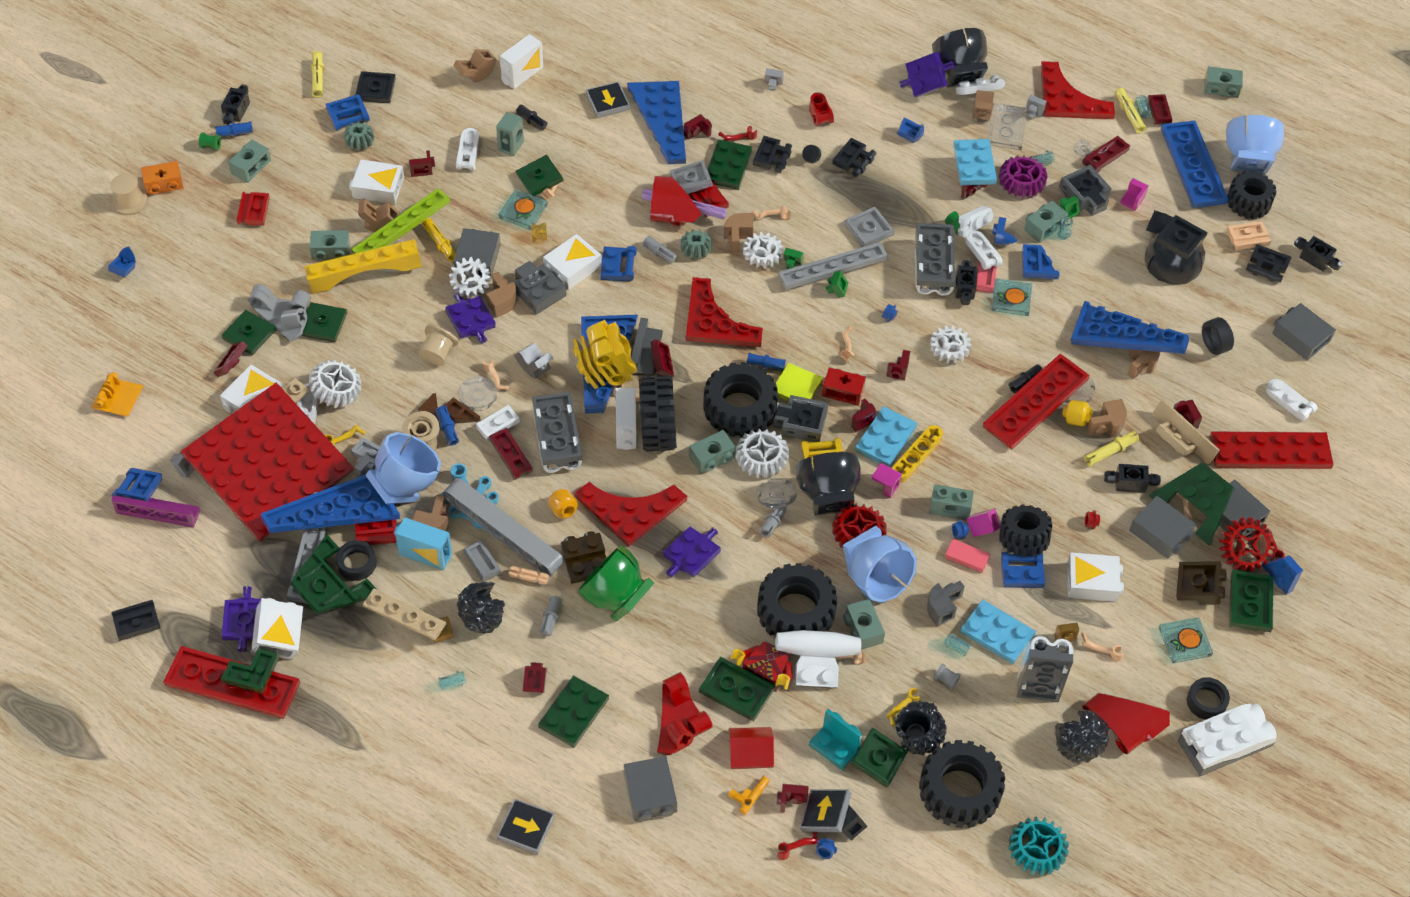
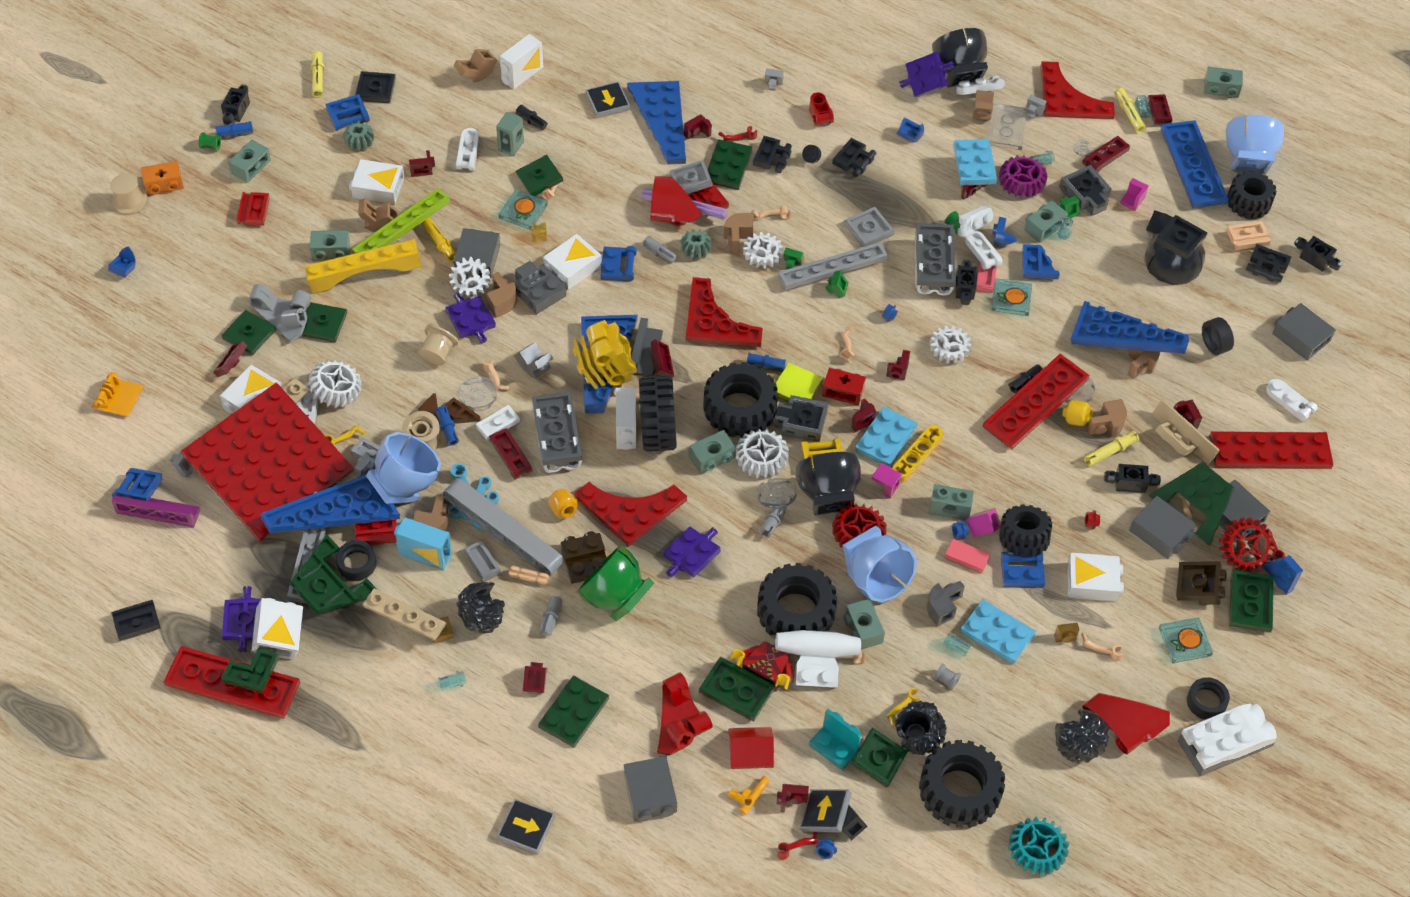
dark grey piece [1017,636,1073,702] -> none

